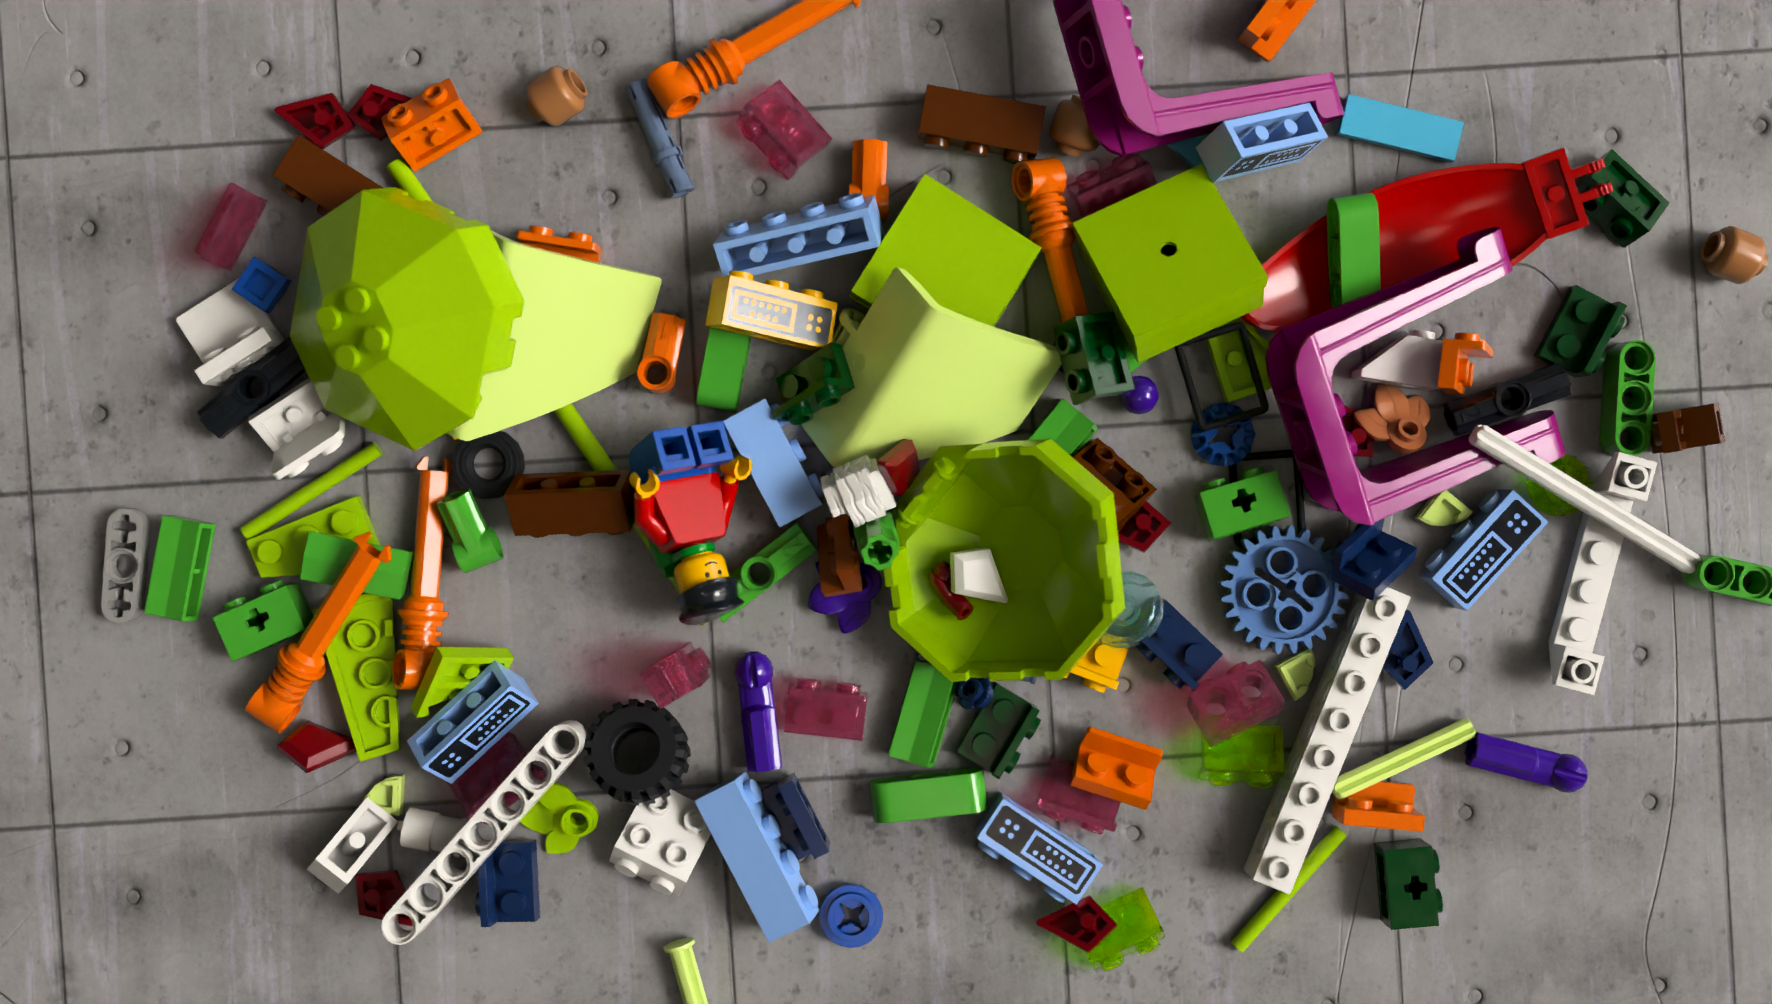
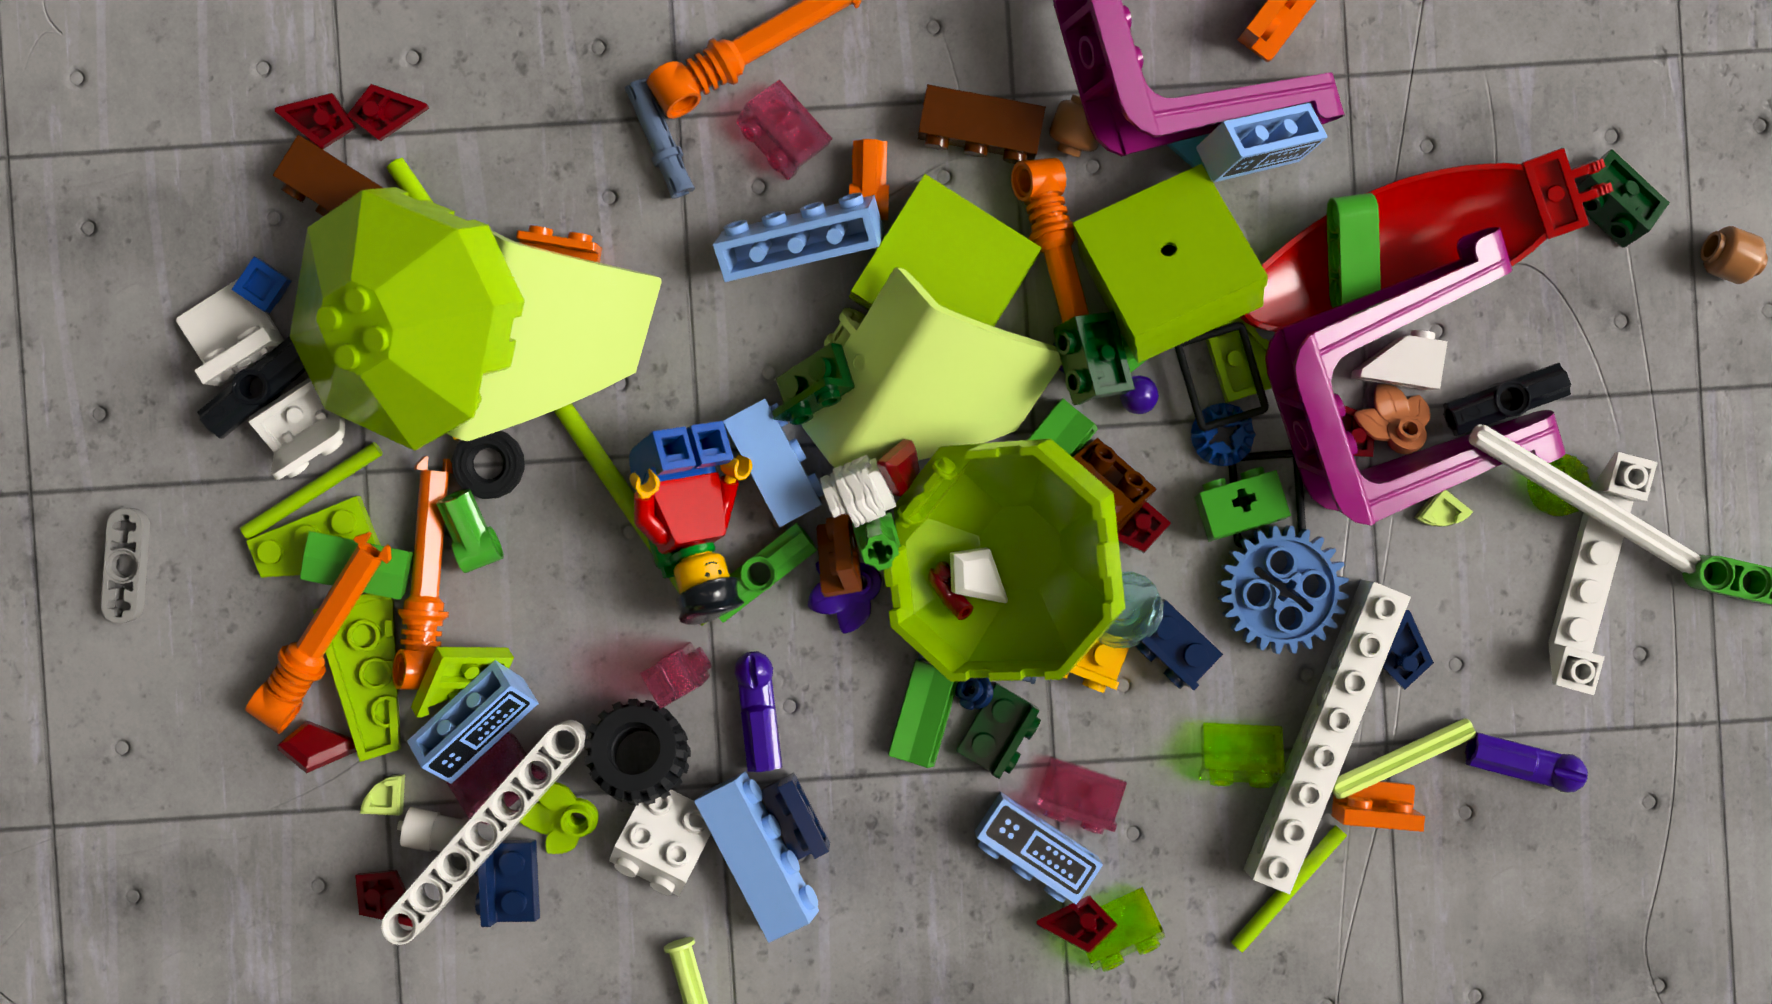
bright green piece [144,515,216,621] -> none
clear pink bracket [195,183,268,271] -> none
bright green brick [212,580,313,662] -> none
white slope [307,797,399,894] -> none
orange bracket [381,78,483,172] -> none
reddish brown brick [504,470,635,538] -> none
medium nougat head [526,66,588,127] -> none
orange piece [637,312,687,395] -> none
bright green beam [696,327,752,413] -> none
yellow brick [705,270,838,351] -> none
clear pink bracket [784,678,868,741] -> none
blue gear [820,883,883,948] -> none
bright green beam [869,768,988,823] -> none
clear pink bracket [1067,154,1157,218] -> none
orange bracket [1070,727,1163,810] -> none
clear pink brick [1187,659,1284,747] -> none
yellowish green tile [1273,648,1315,701] -> none
dark blue bracket [1330,519,1417,601] -> none
medium azure tile [1336,94,1464,163] -> none
dark green brick [1374,838,1443,930] -> none
light blue brick [1420,489,1548,611] -> none
orange bracket [1437,333,1494,396] -> none
dark green bracket [1534,285,1627,378] -> none
bright green beam [1599,340,1656,456] -> none
reddish brown brick [1650,402,1726,454] -> none

